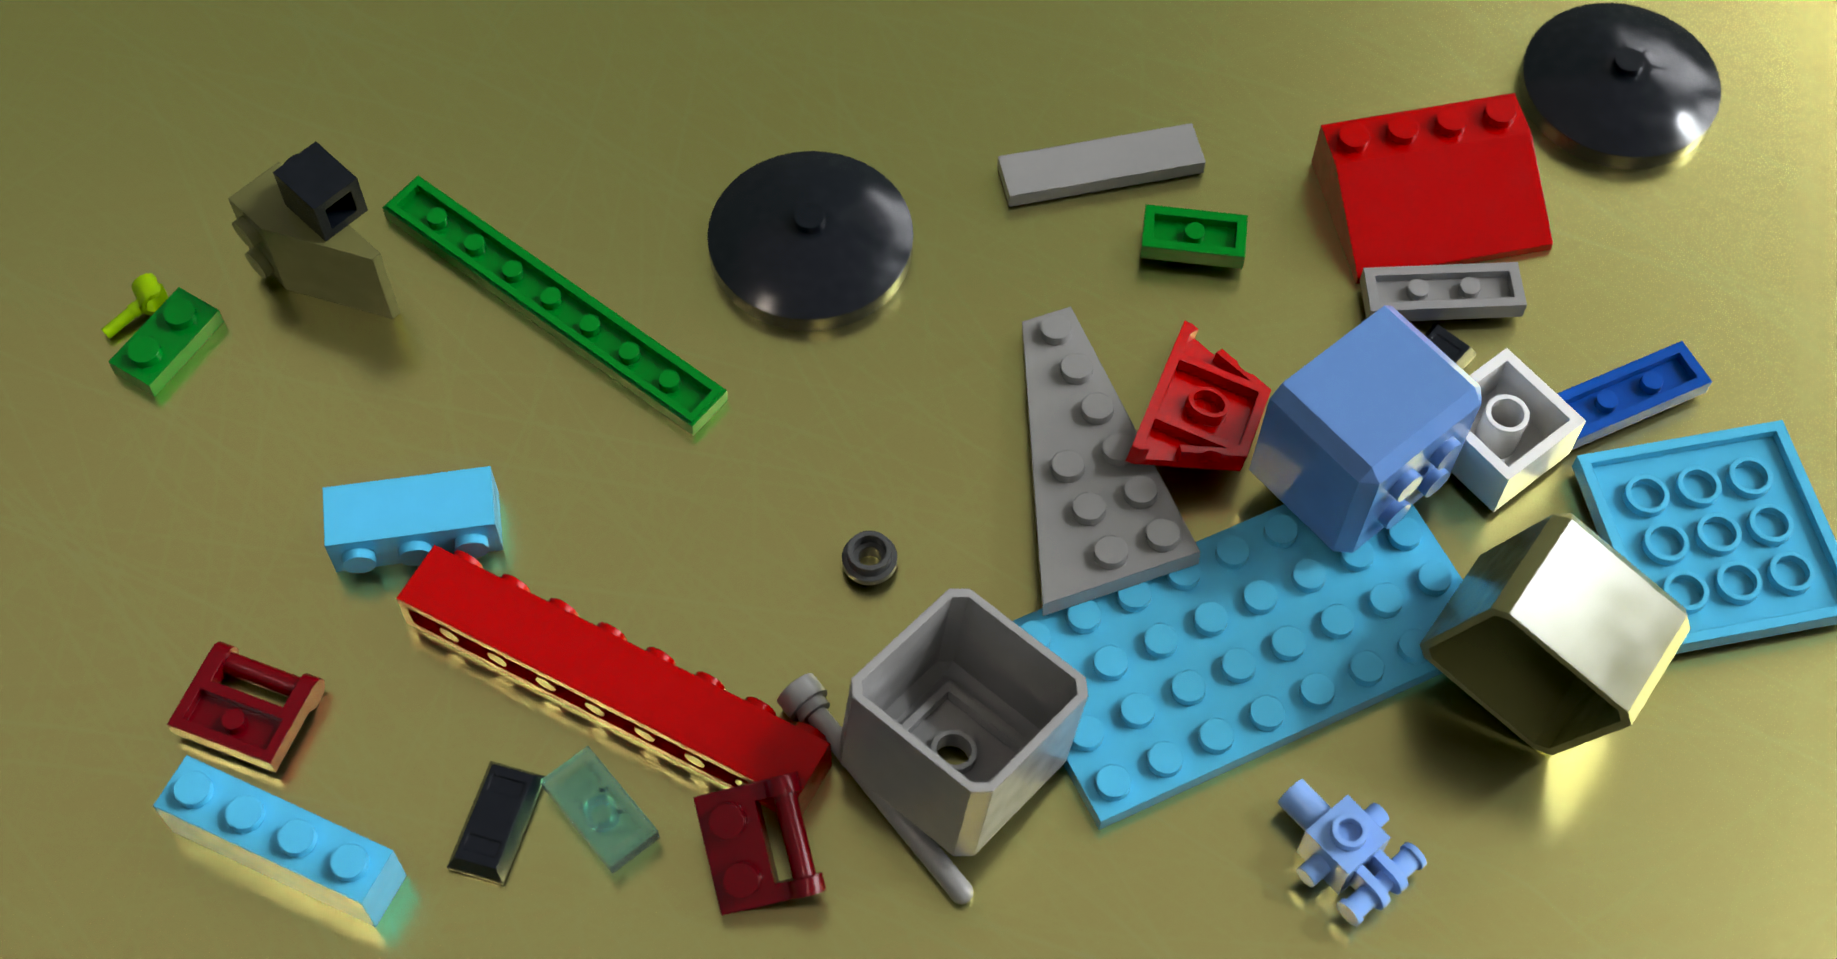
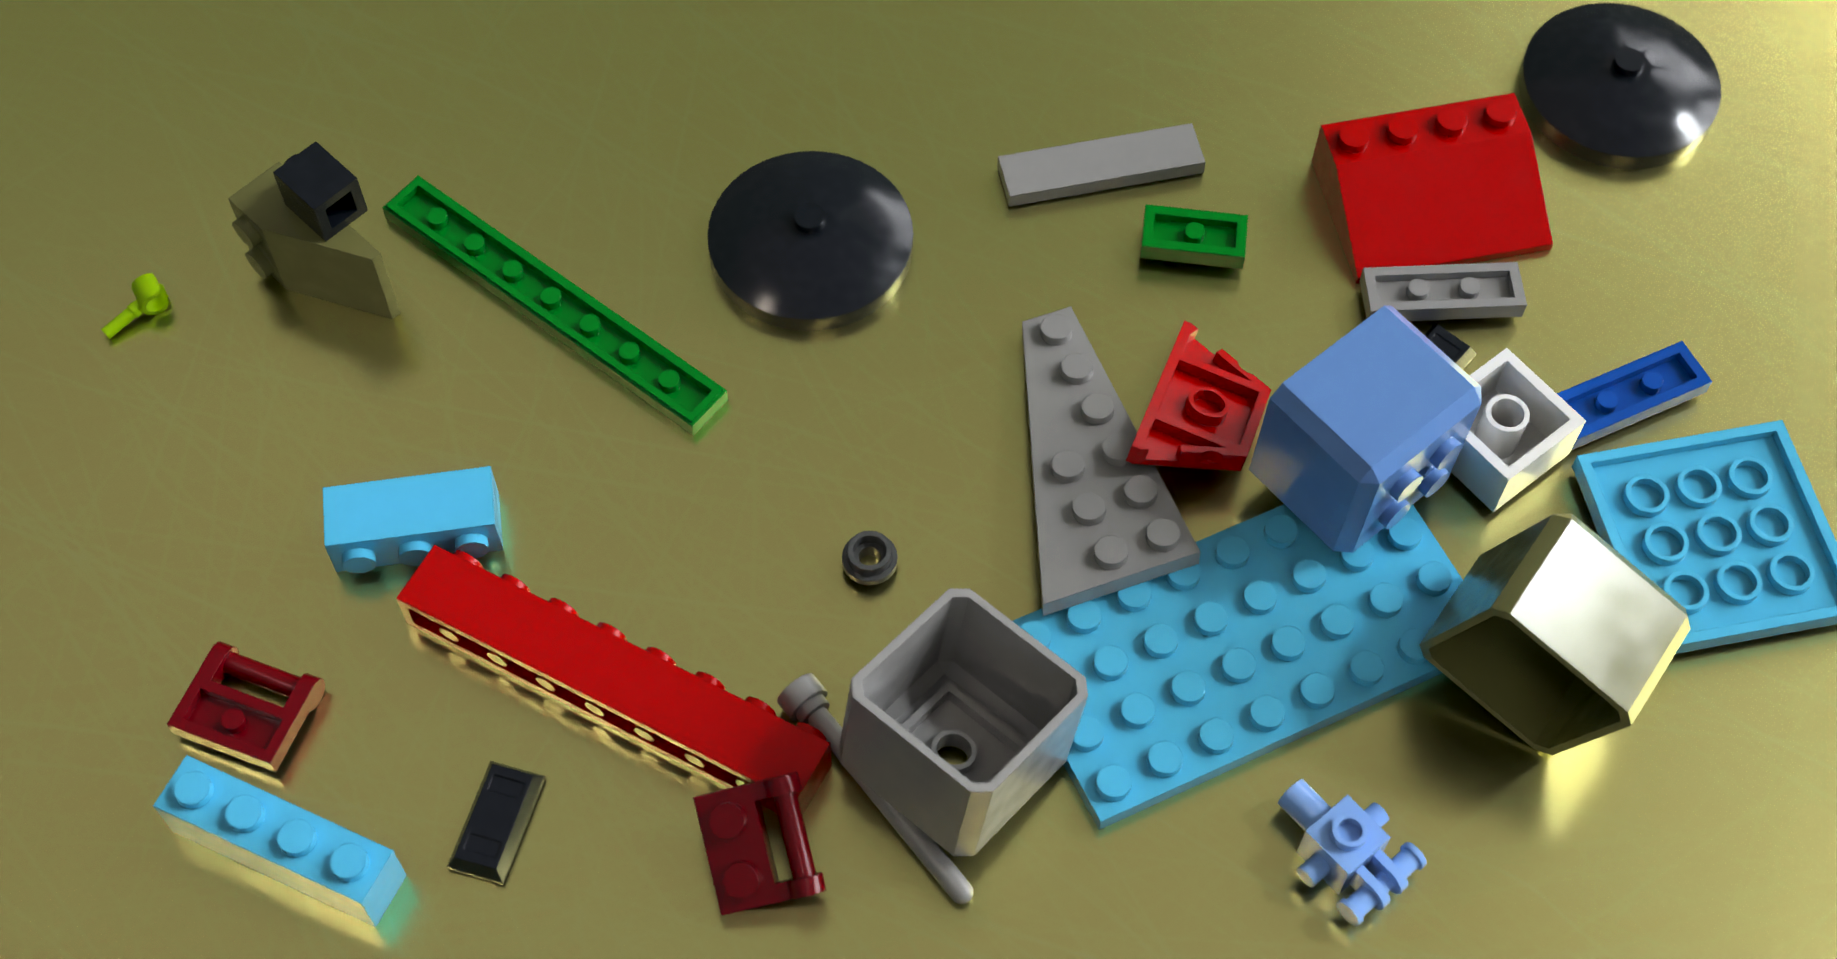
green plate [108,287,224,397] -> none
clear light blue plate [540,746,660,874] -> none

